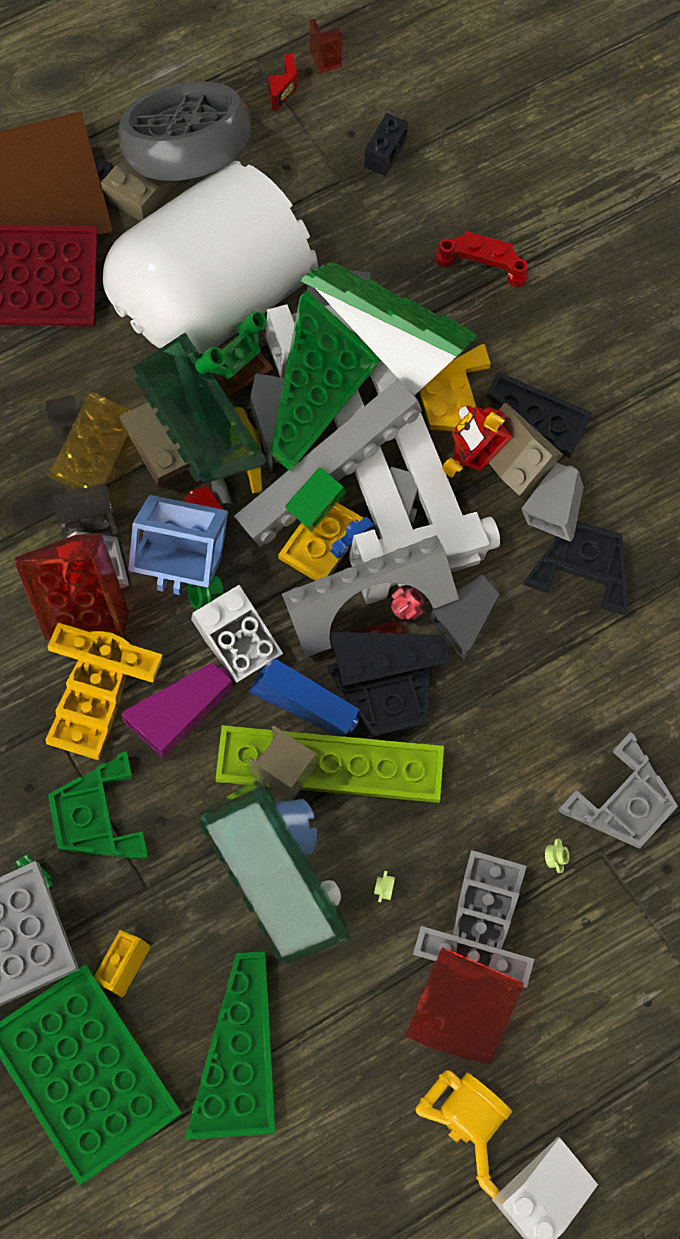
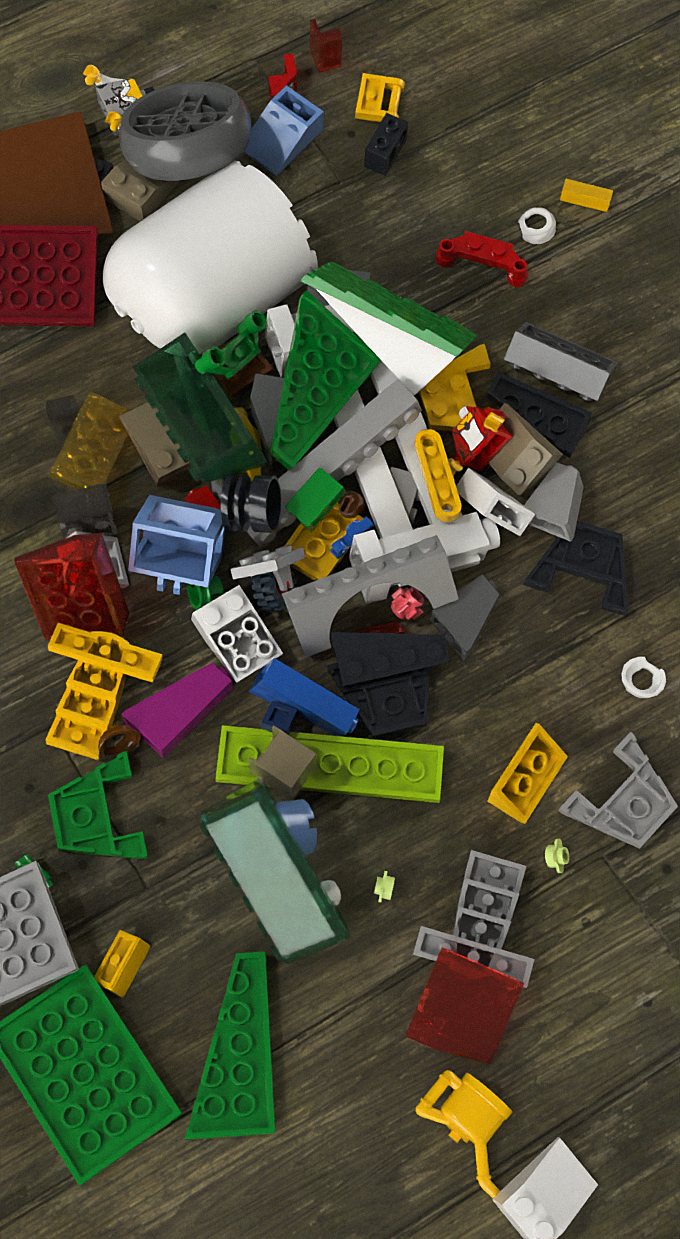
none -> torso [83,65,155,136]
none -> reddish brown piece [98,724,141,759]
none -> black wheel [221,474,281,533]
none -> light grey plate [230,545,305,612]
none -> medium blue slope [244,85,324,176]
none -> dark blue tile [261,701,298,735]
none -> reddish brown piece [338,491,368,518]
none -> yellow plate [355,73,405,122]
none -> yellow plate [414,429,462,522]
none -> white slope [456,468,535,536]
none -> yellow slope [487,723,568,824]
none -> slope [504,322,618,401]
none -> white piece [518,208,556,244]
none -> yellow slope [560,179,613,212]
none -> white piece [622,657,666,698]

